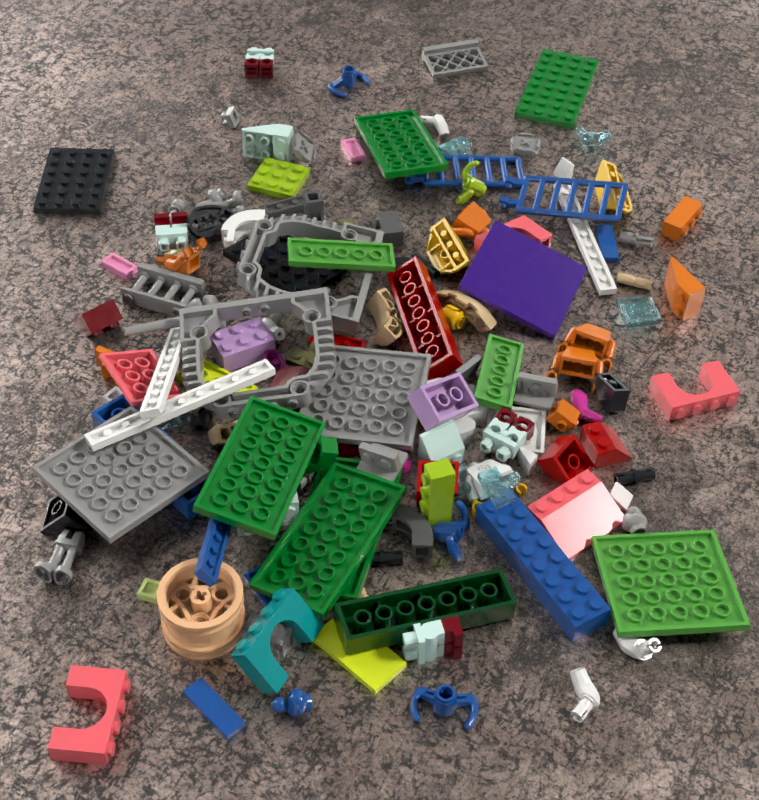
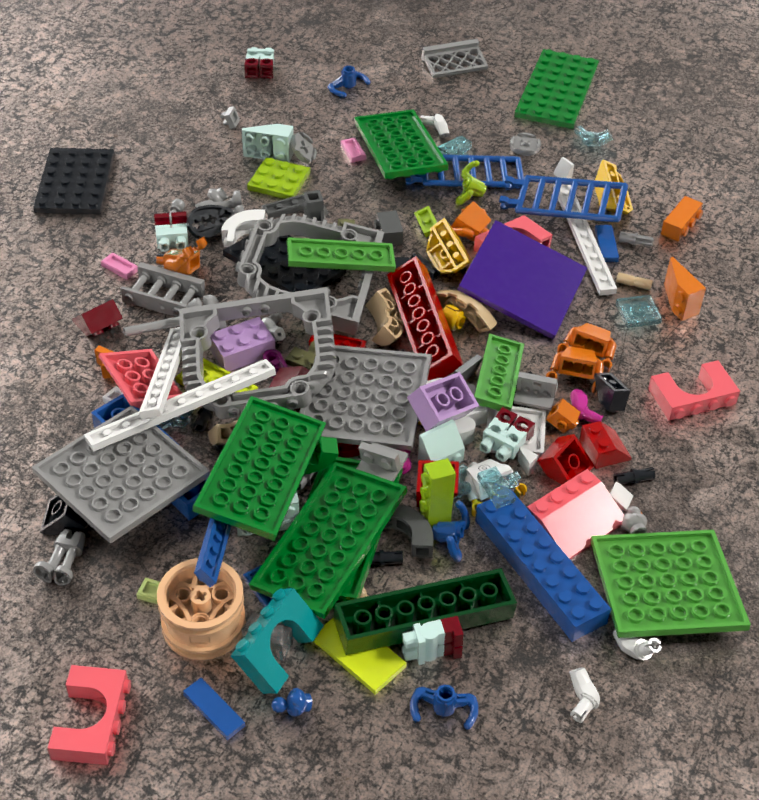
none -> lime plate [414,206,437,238]

